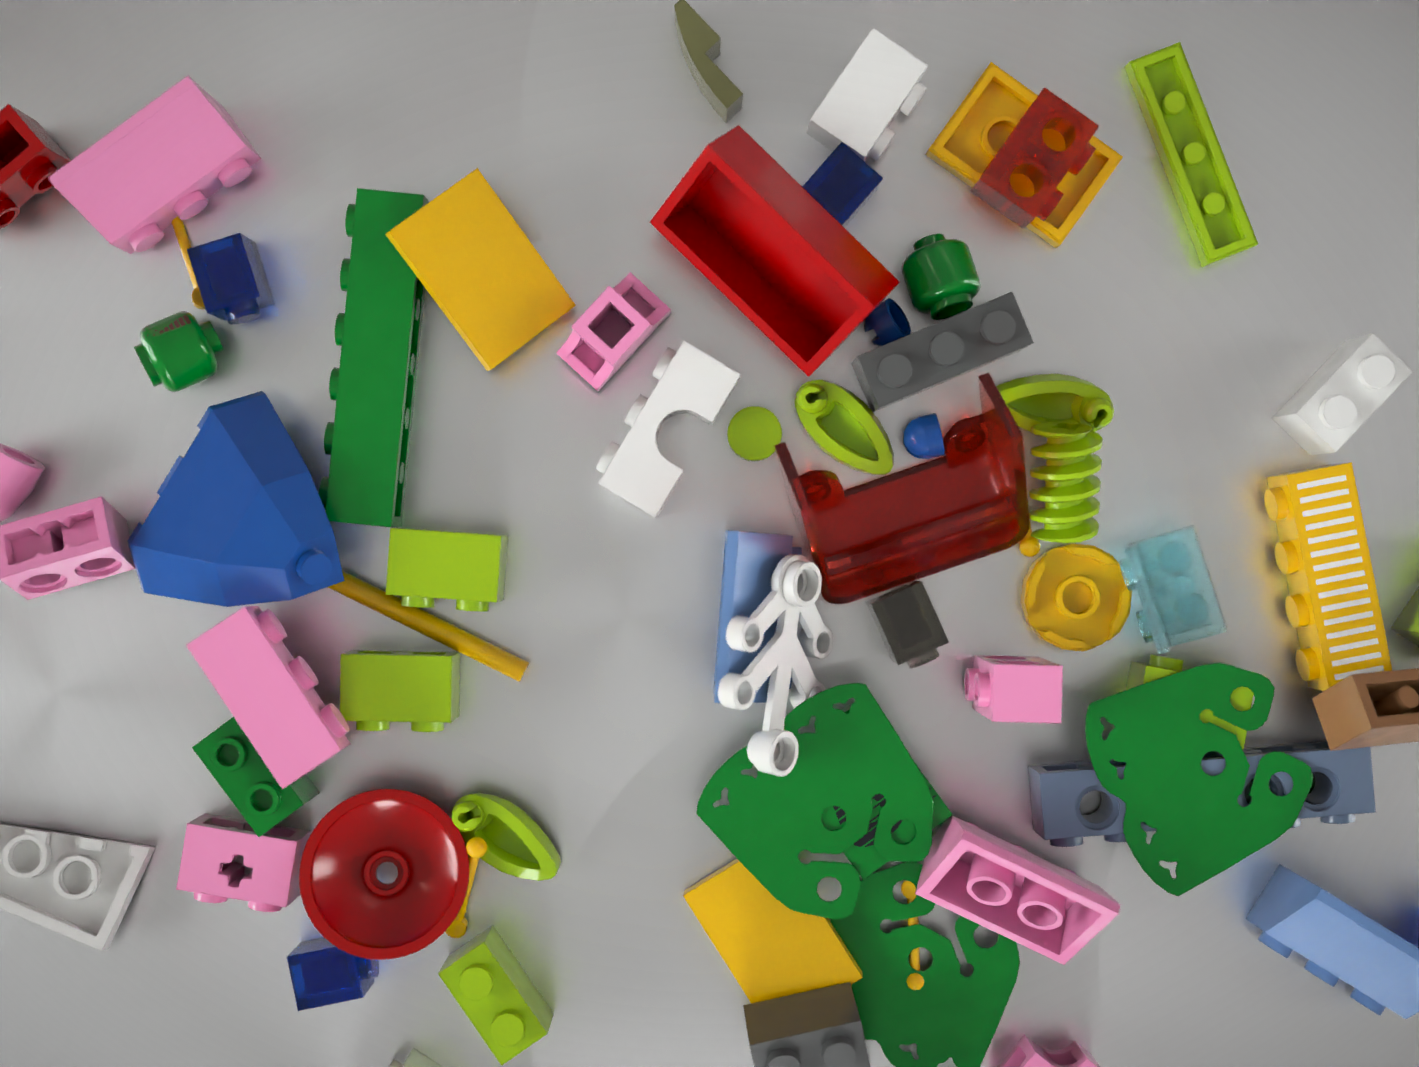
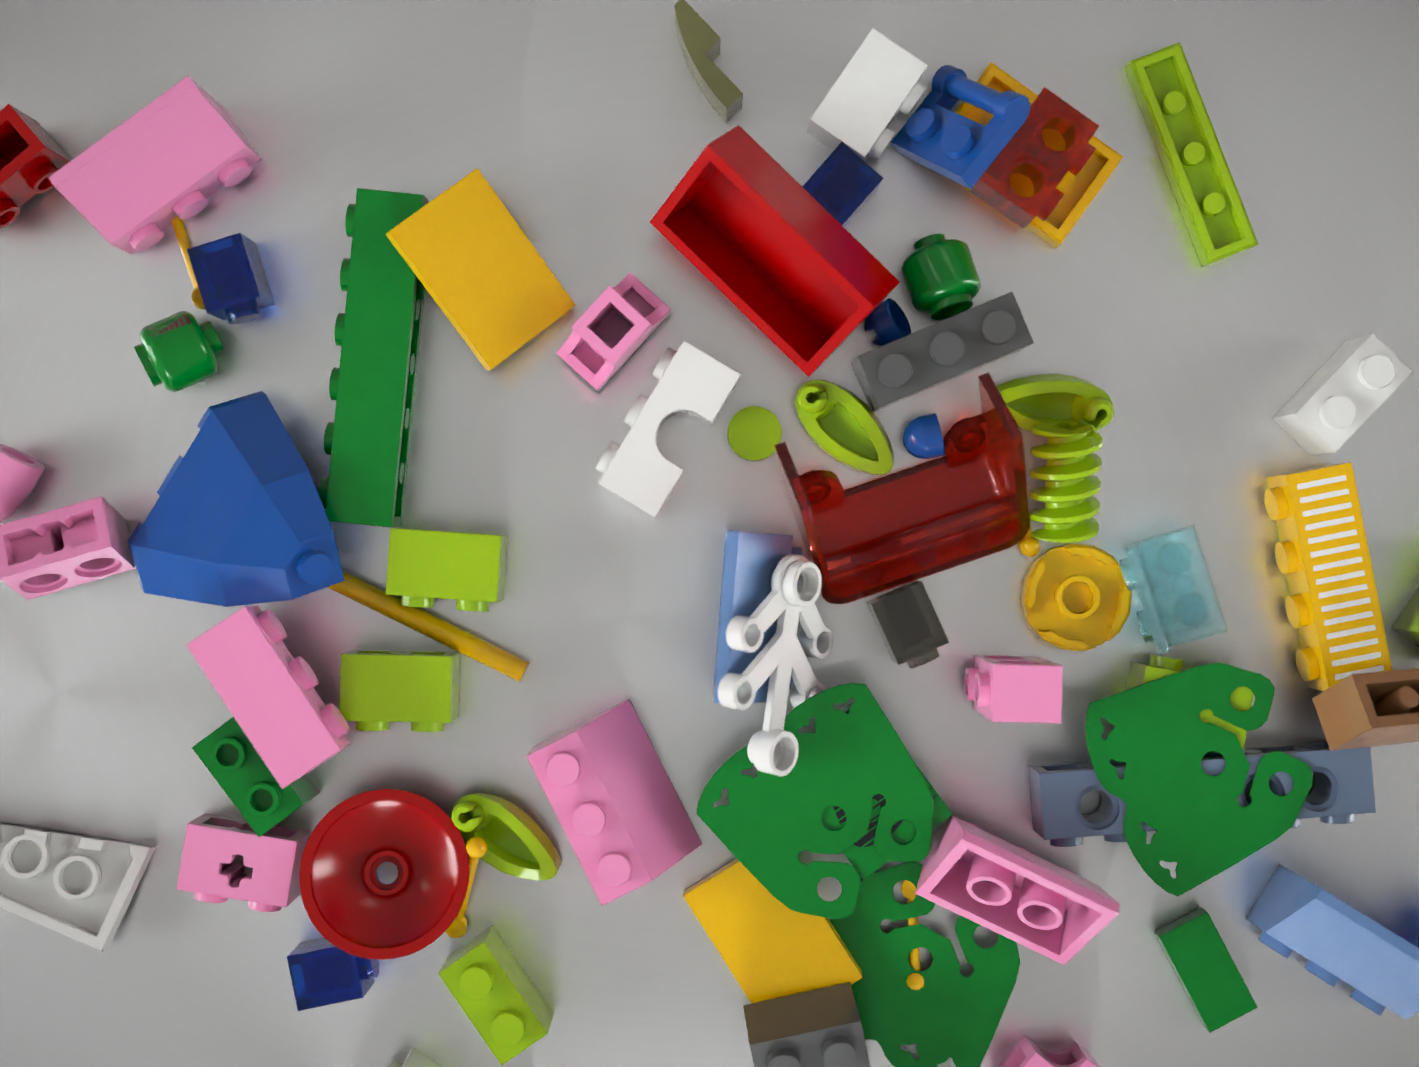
none -> bright pink slope [526,699,702,906]
none -> blue plate [891,65,1030,189]
none -> green tile [1154,907,1258,1033]

